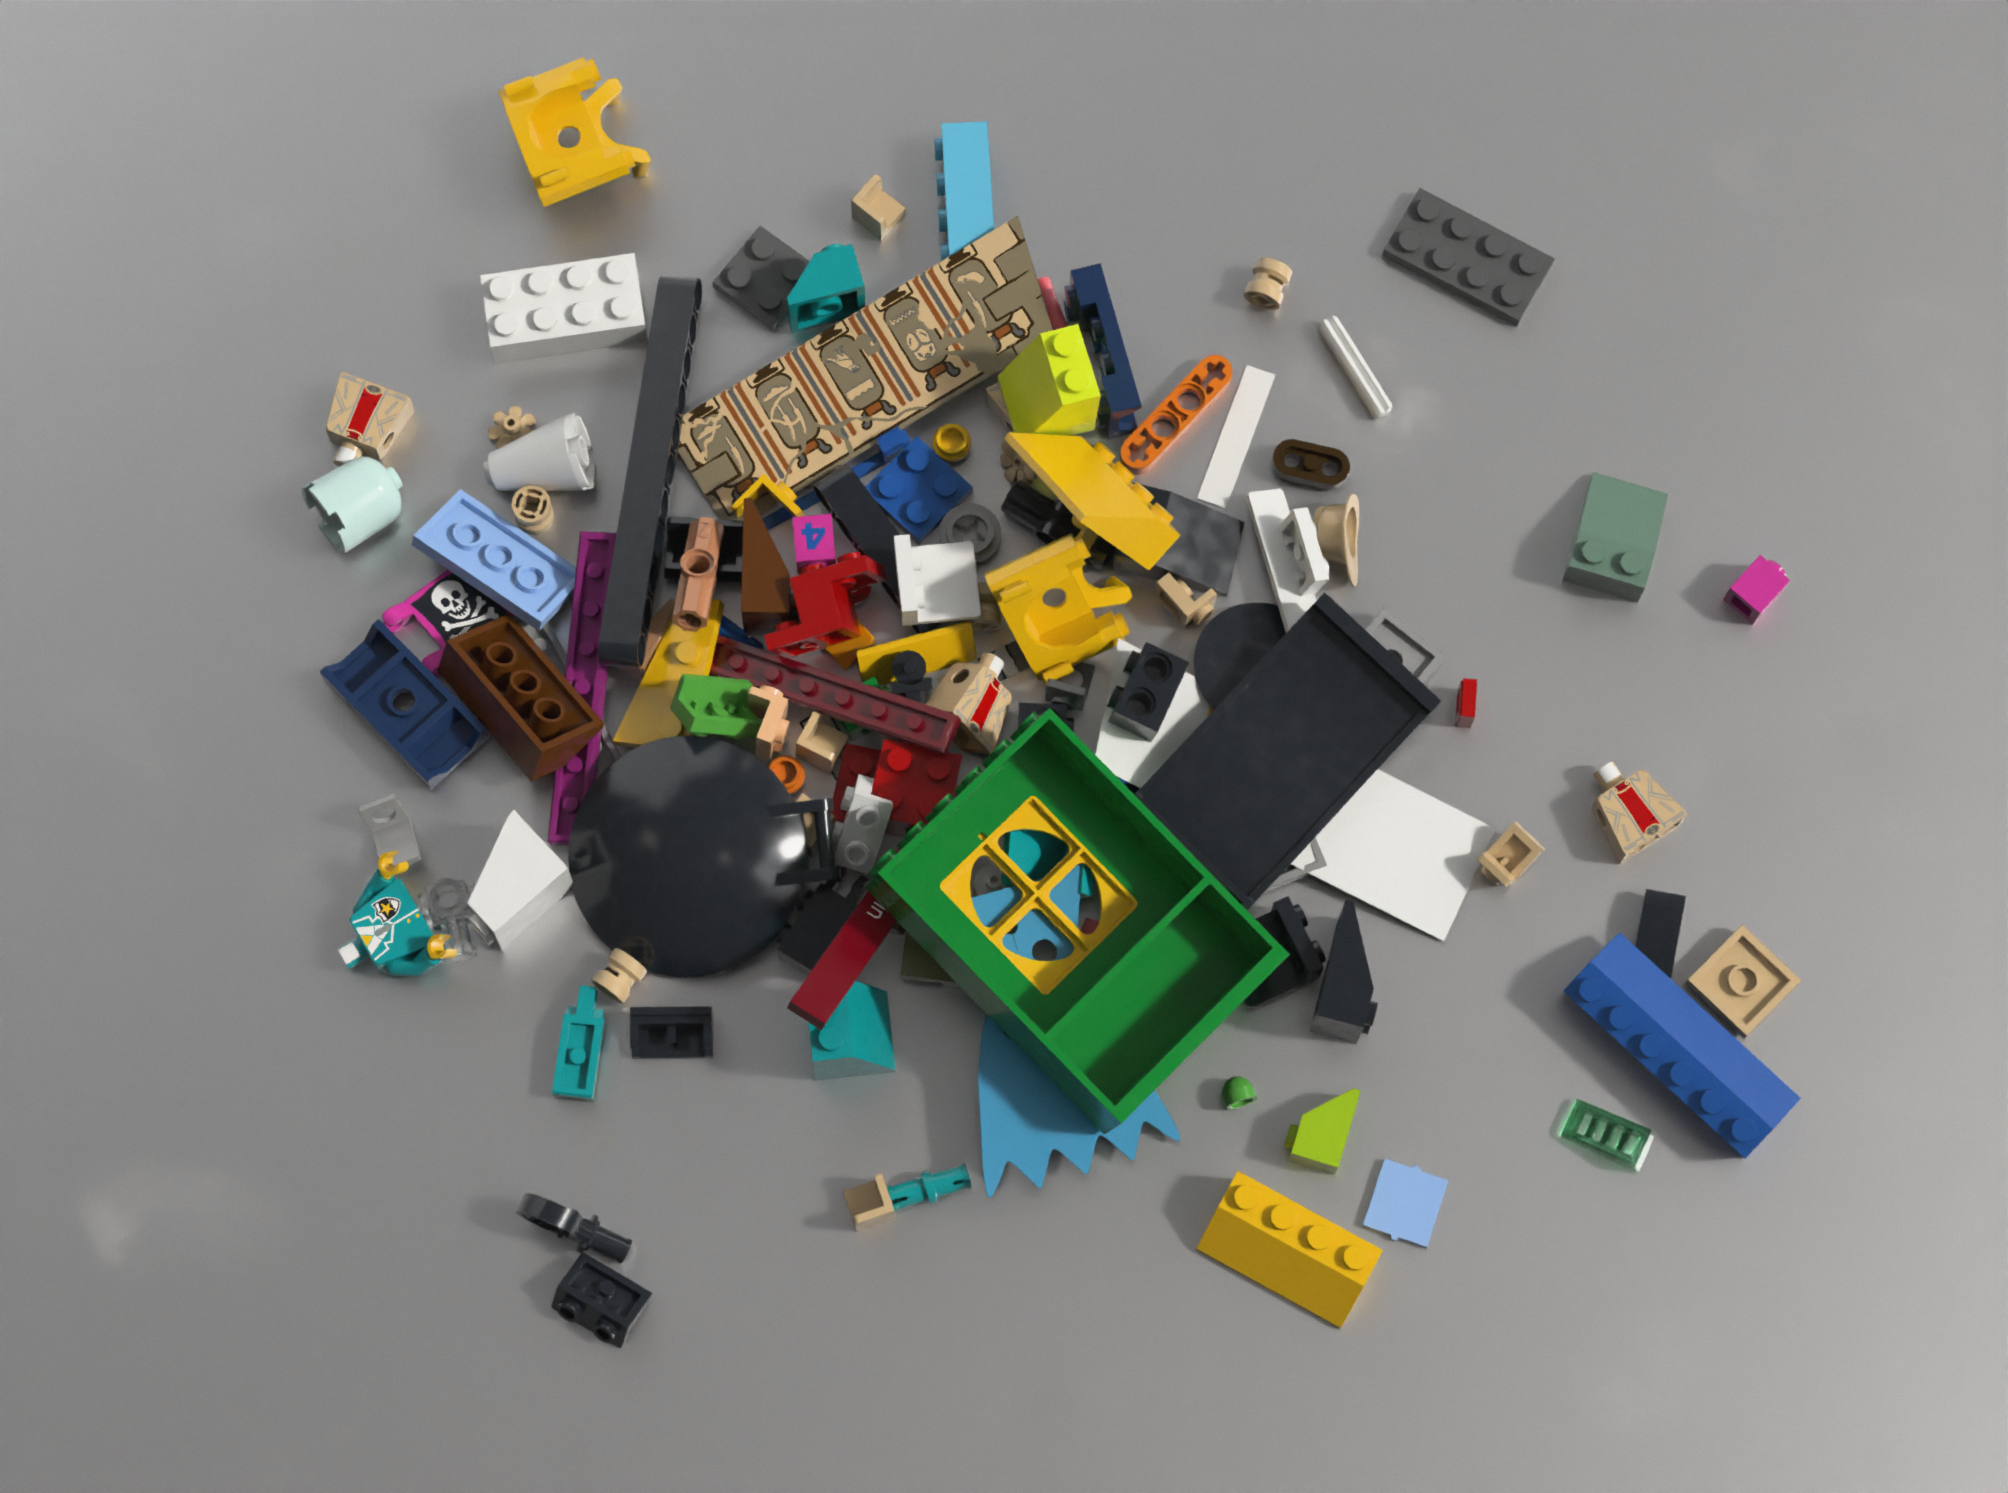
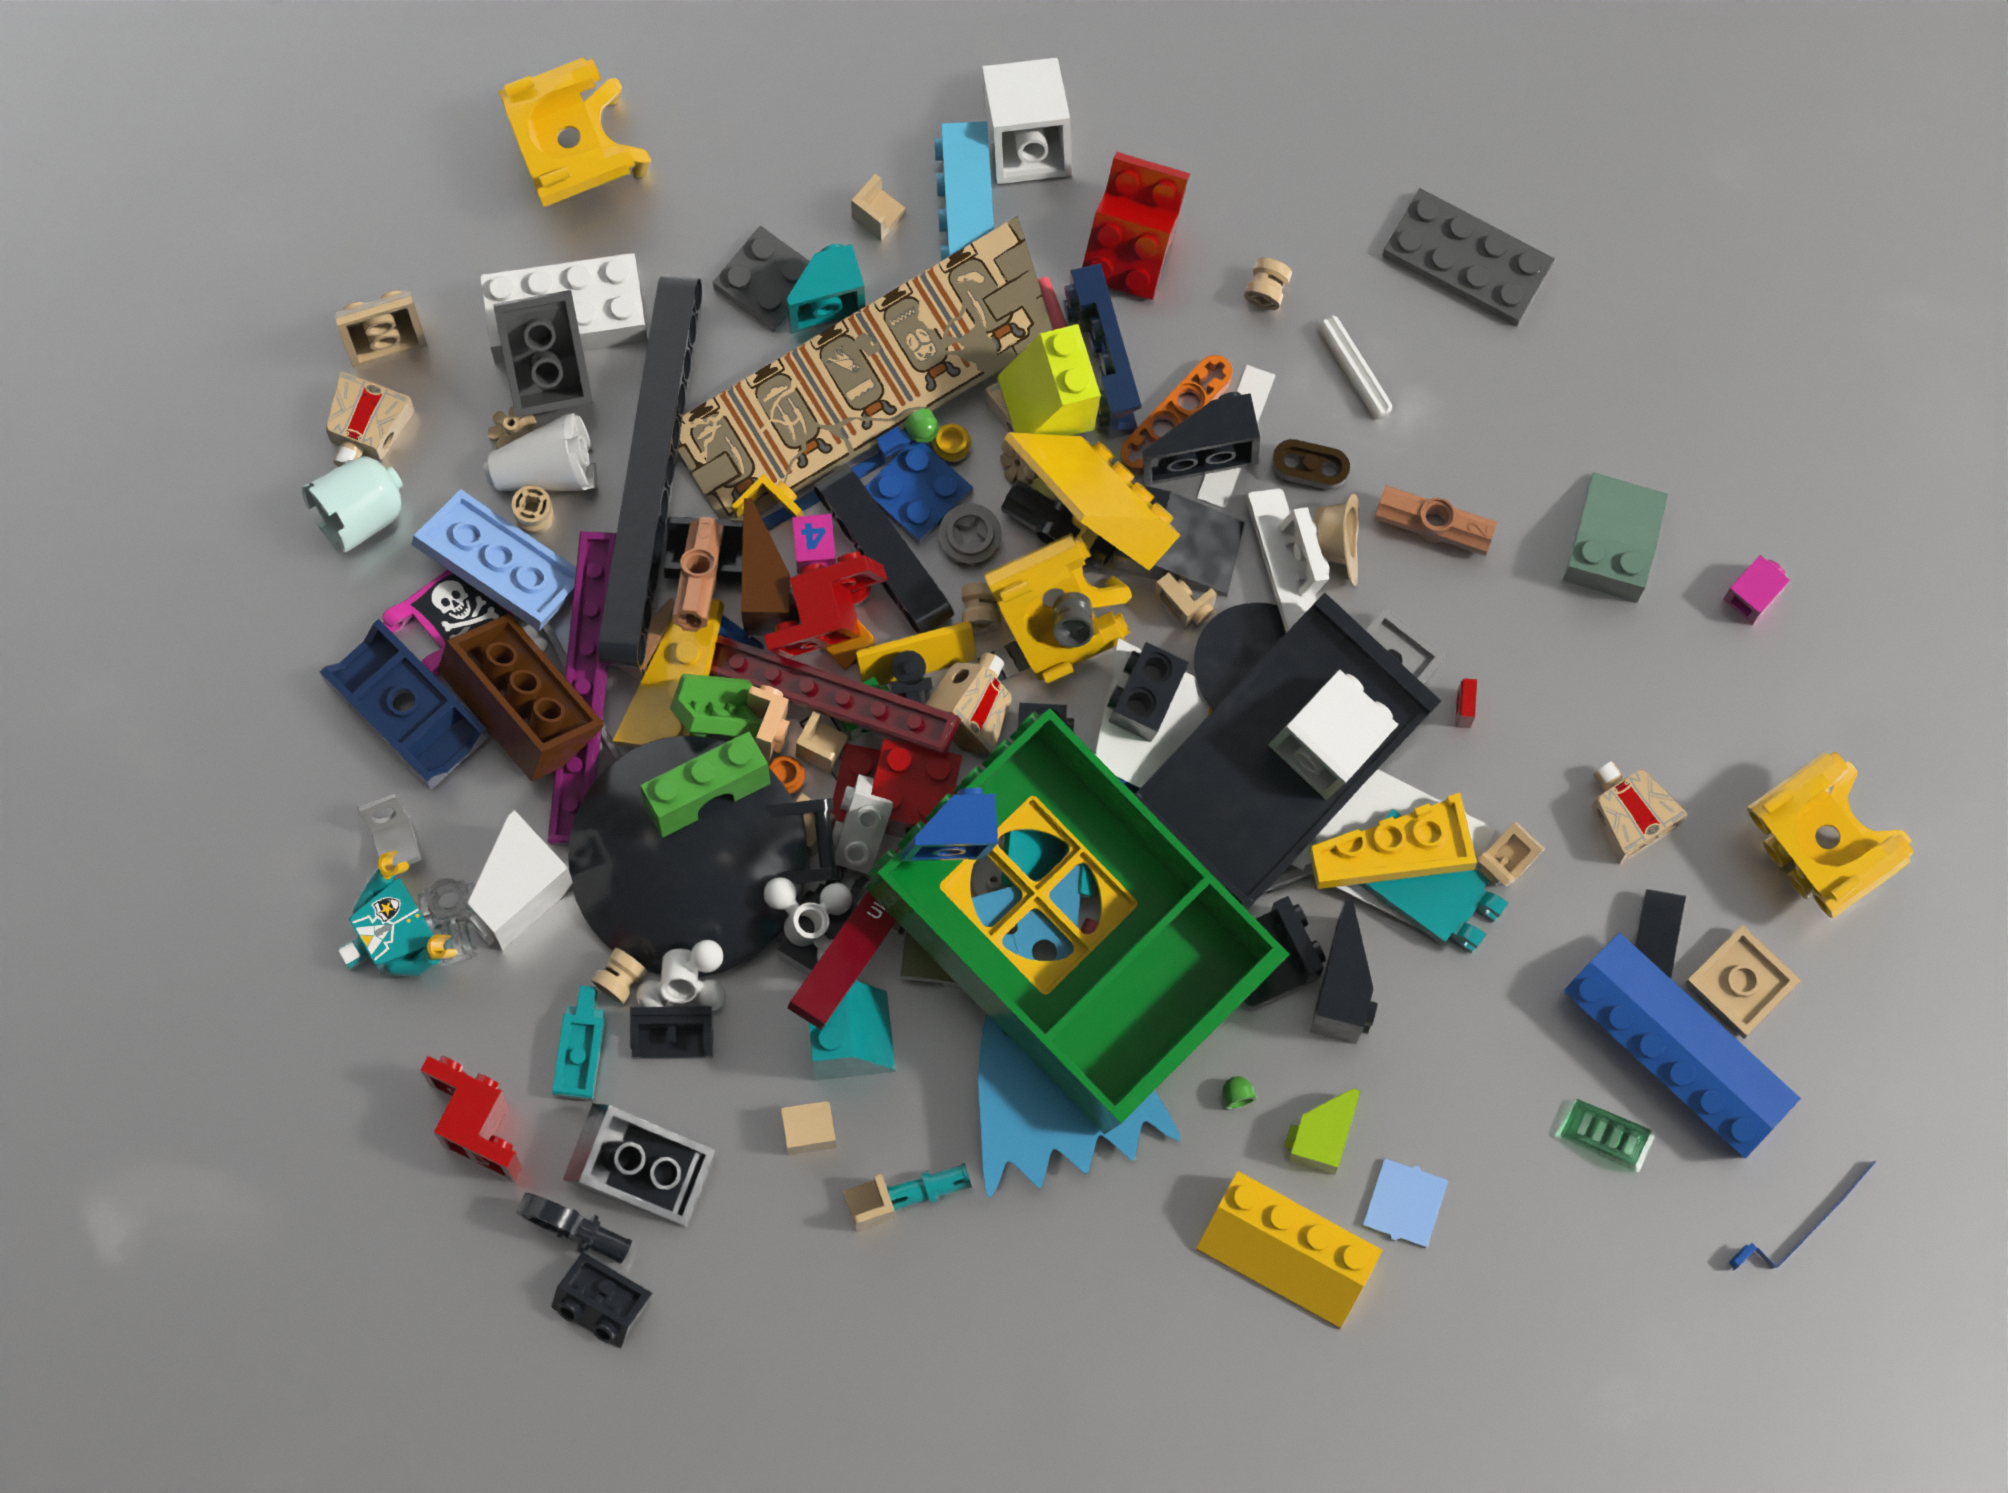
white bracket [894,534,981,626] -> none
dark grey bracket [1045,662,1095,711] -> none
none -> tan slope [335,290,427,368]
none -> red bracket [420,1055,523,1182]
none -> dark grey slope [493,290,593,417]
none -> black slope [563,1103,716,1226]
none -> white piece [636,940,726,1011]
none -> bright green arch [640,732,771,838]
none -> white piece [764,877,852,961]
none -> tan panel [781,1101,836,1155]
none -> blue slope [901,788,998,861]
none -> bright green hinge [904,408,939,443]
none -> white slope [982,58,1072,184]
none -> dark grey wheel [1053,592,1093,647]
none -> red bracket [1082,152,1190,300]
none -> black slope [1142,392,1260,485]
none -> white slope [1268,670,1398,800]
none -> yellow wing [1309,792,1477,889]
none -> teal tile [1359,809,1509,953]
none -> nougat piece [1374,485,1497,556]
none -> blue piece [1728,1161,1876,1271]
none -> yellow piece [1747,751,1914,919]

